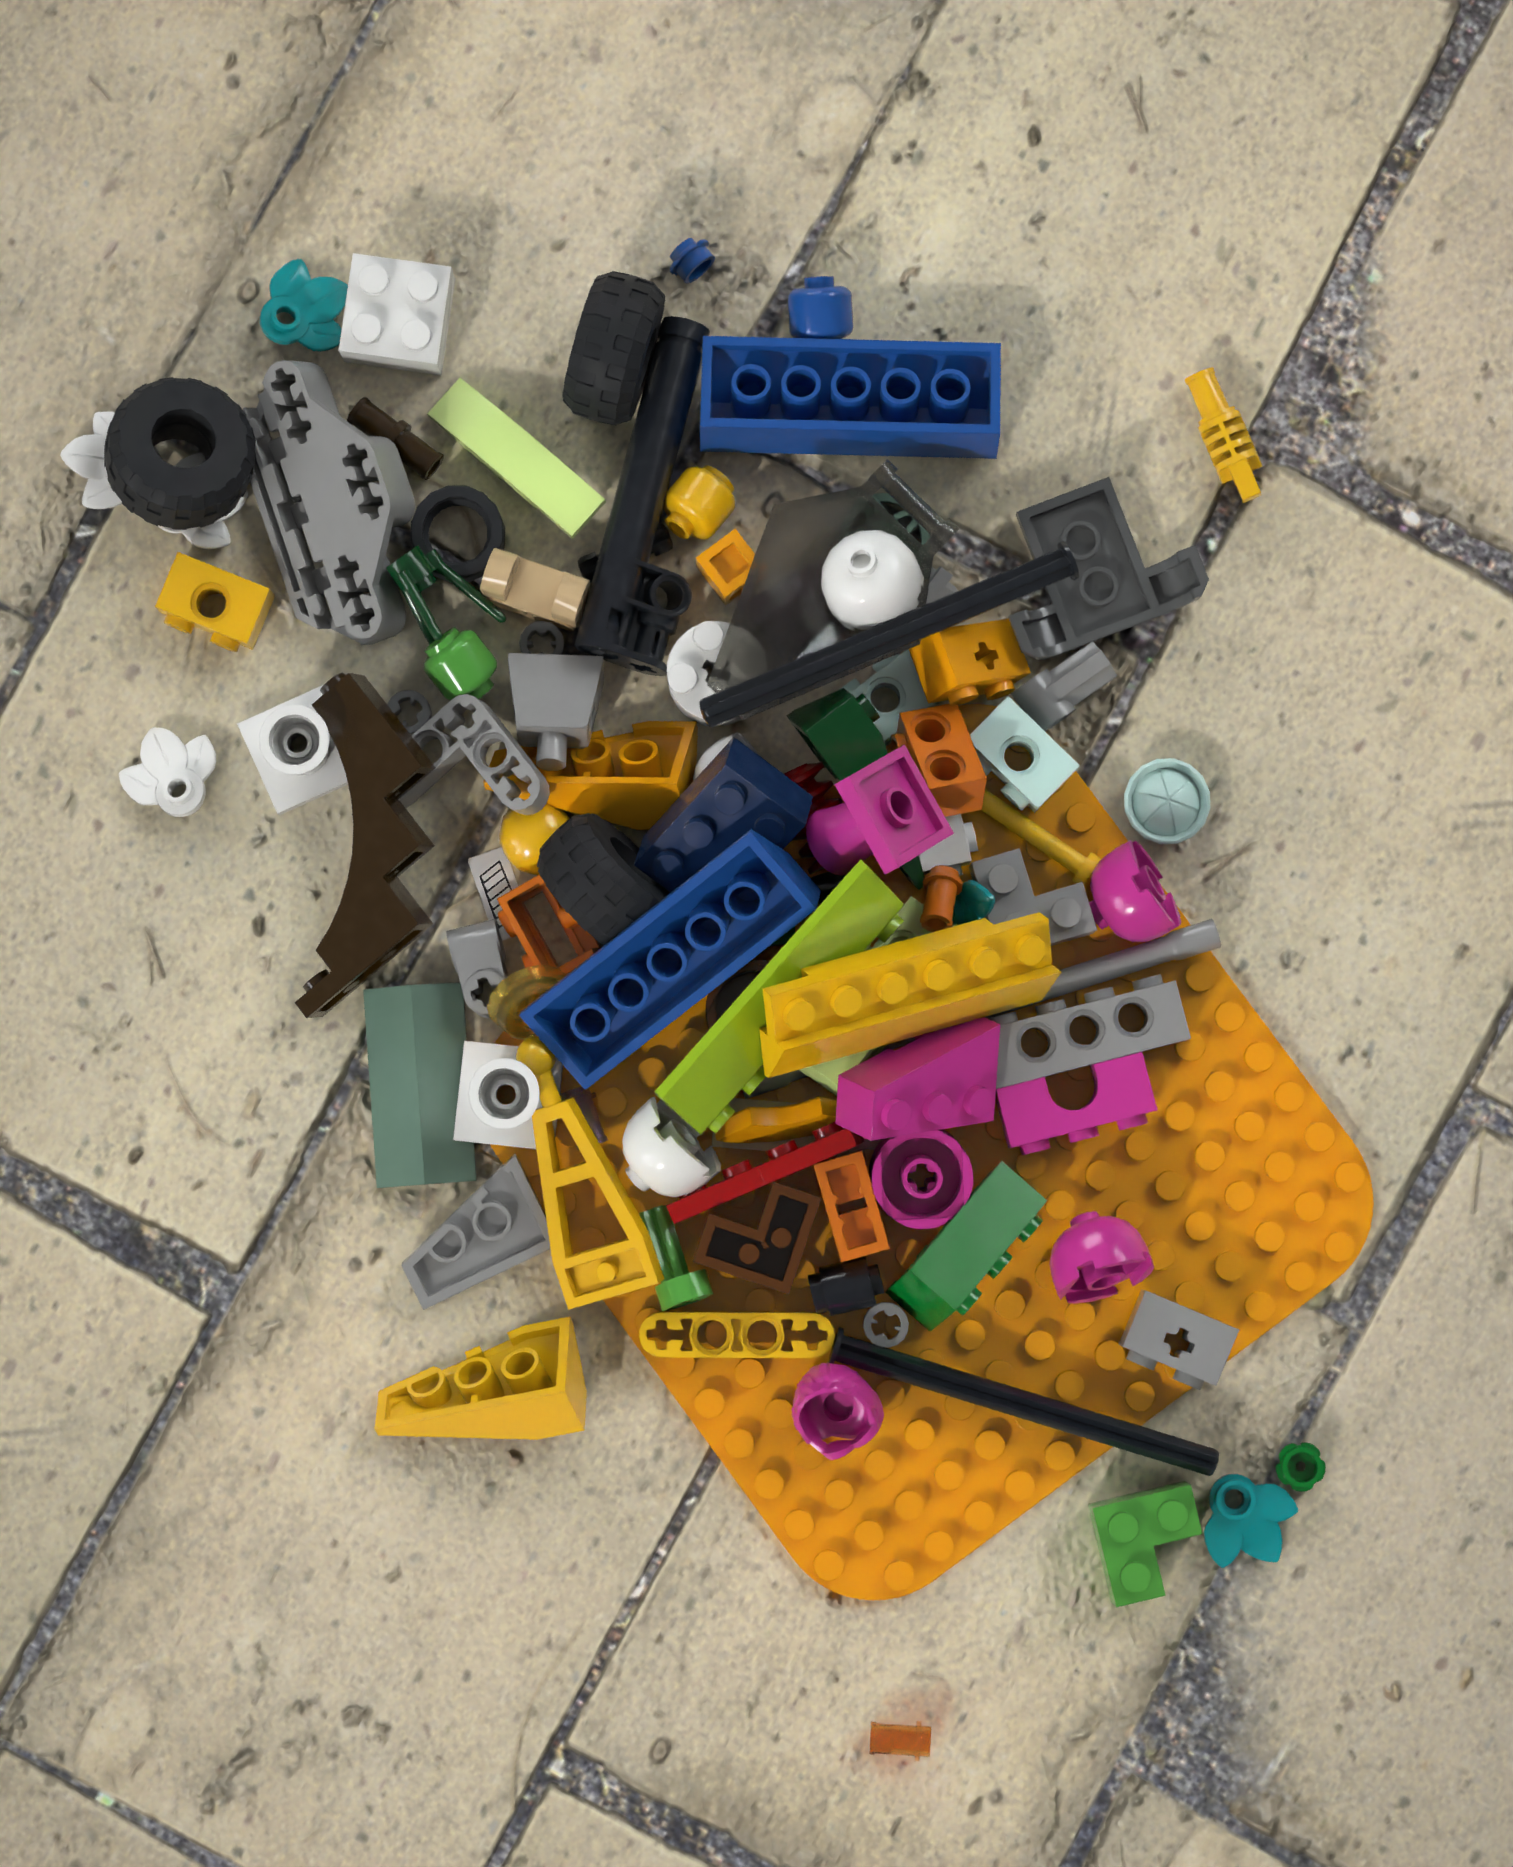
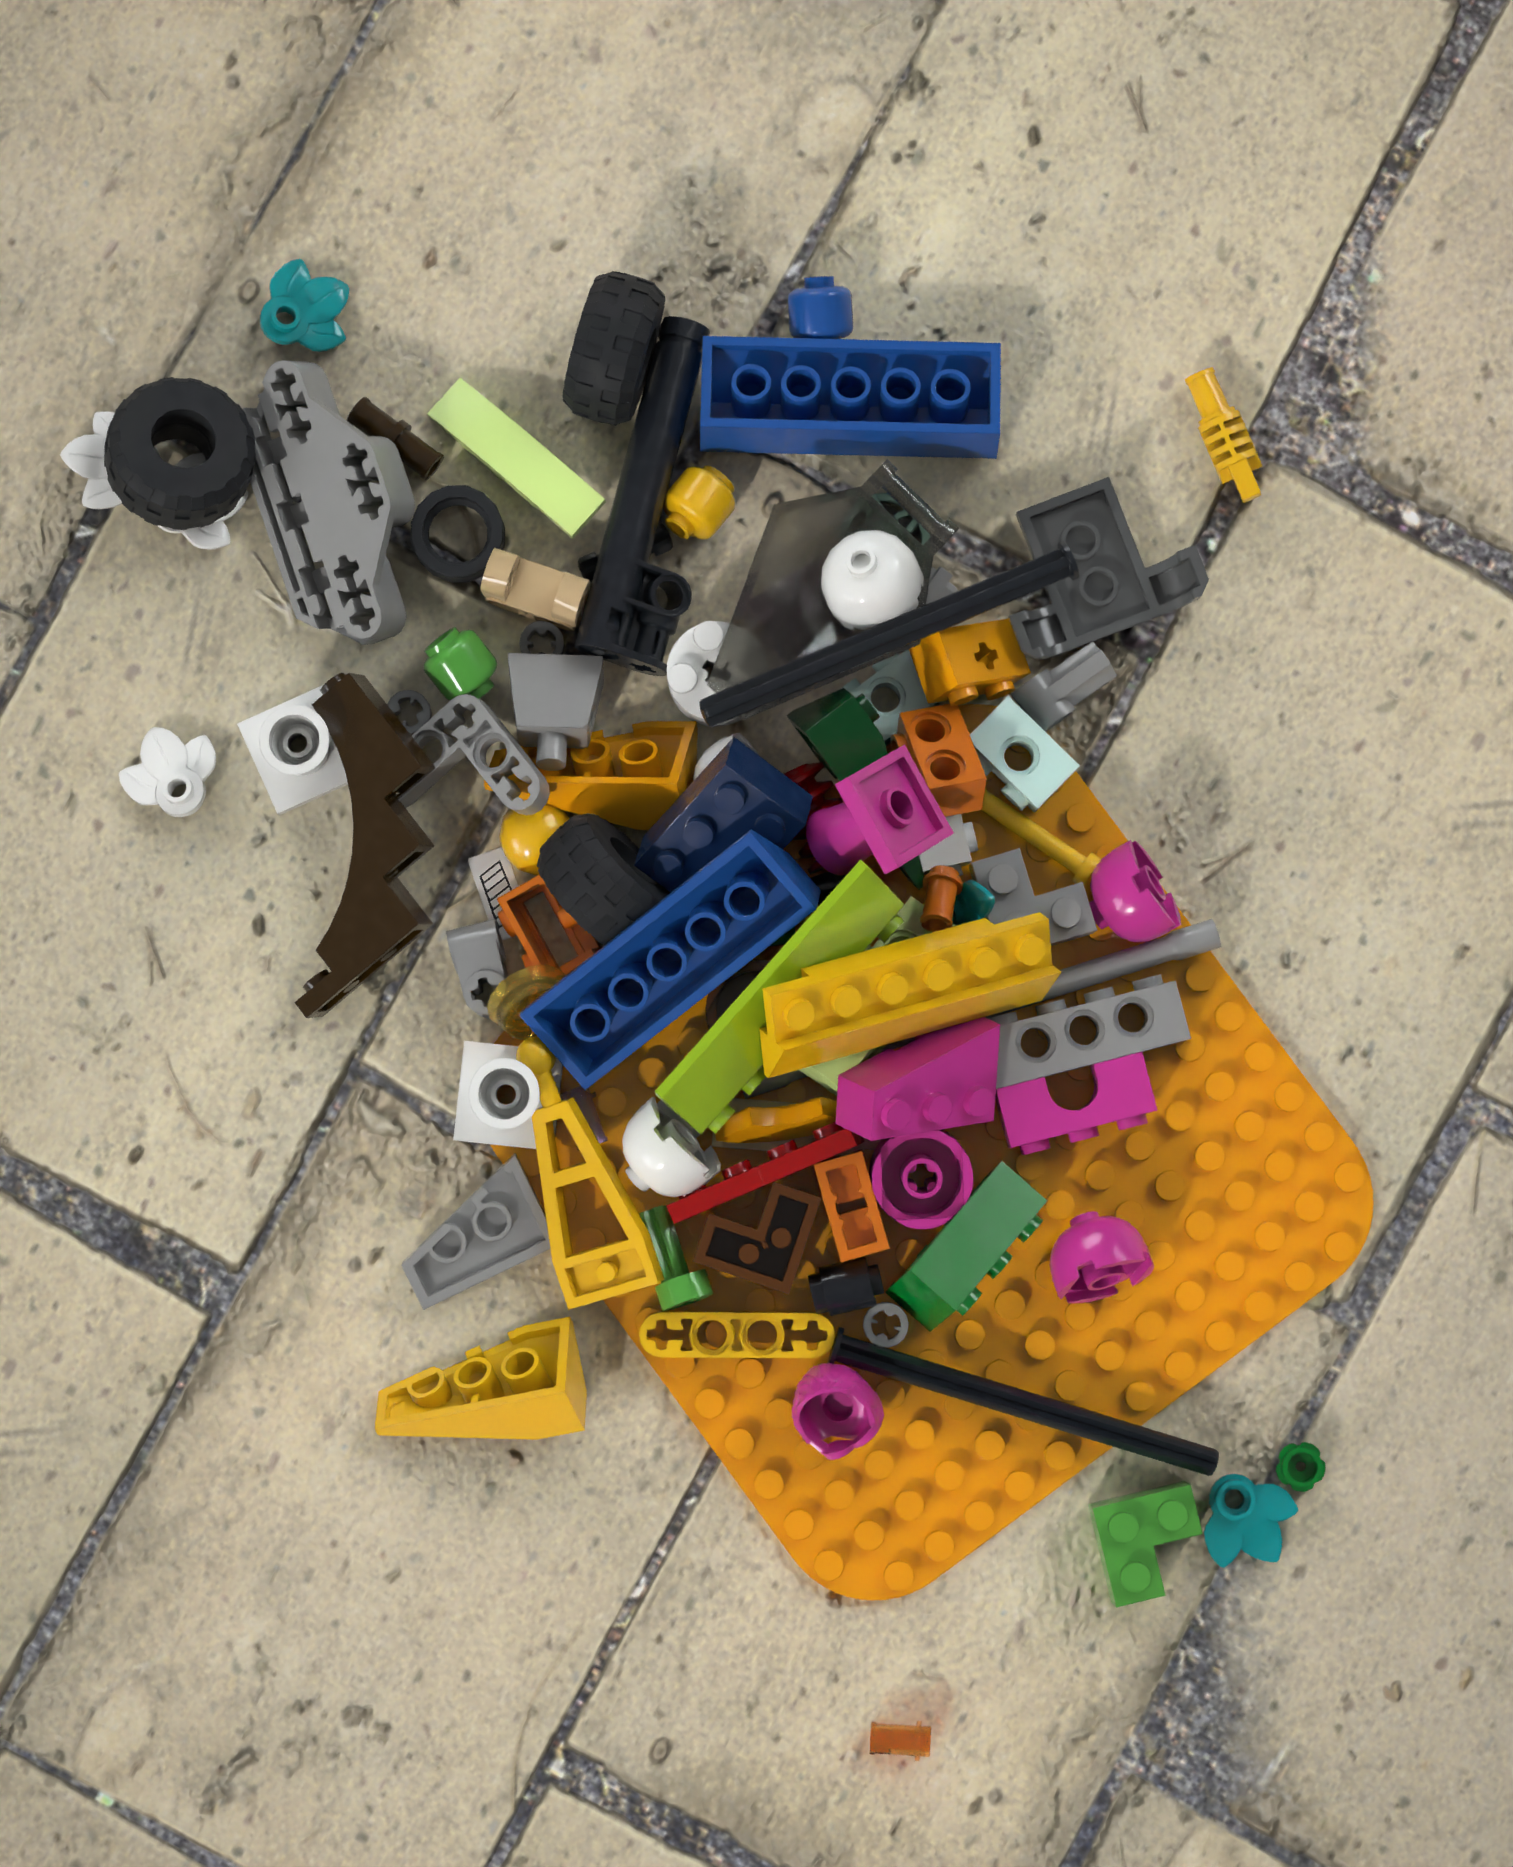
yellow brick [155,552,275,653] -> none
white brick [339,253,455,376] -> none
sand green slope [363,982,477,1188] -> none
dark green plant [386,545,507,645] -> none
blue plate [670,238,715,284] -> none
light orange brick [695,528,765,606] -> none
light grey brick [1118,1289,1239,1390] -> none
light aqua hat [1124,758,1210,844] -> none

